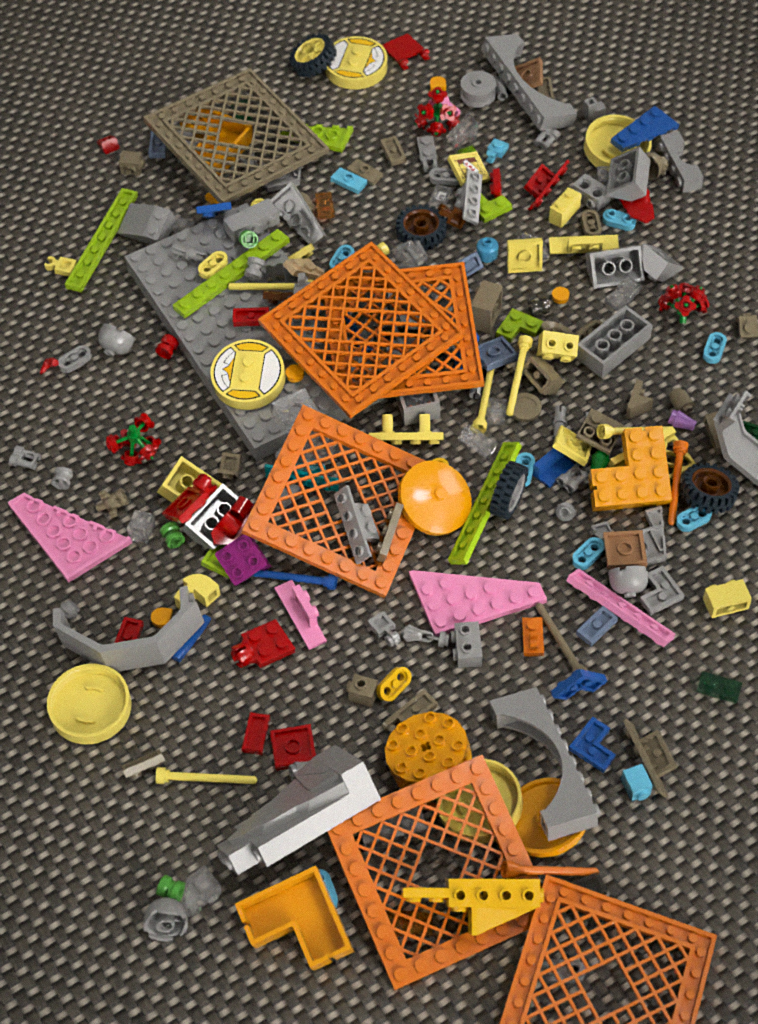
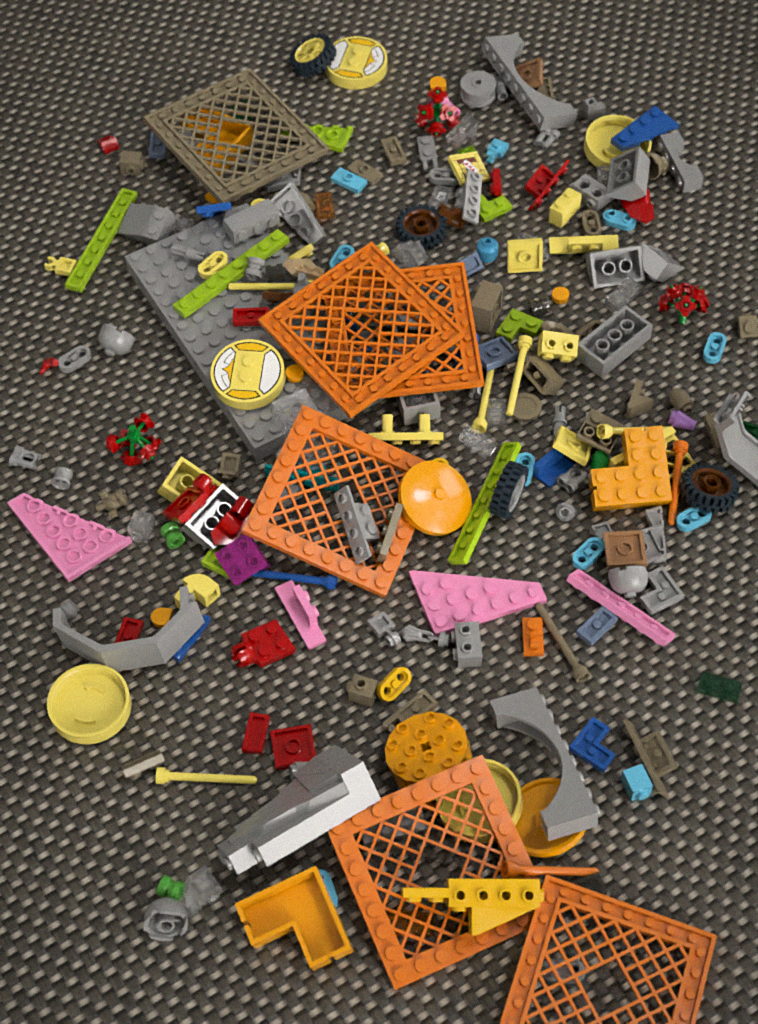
red wheel [155,334,179,359] -> none
bright green wheel [239,230,258,249] -> none
red flag [382,33,430,71] -> none
blue plate [551,669,608,701] -> none
light yellow brick [703,579,752,618] -> none

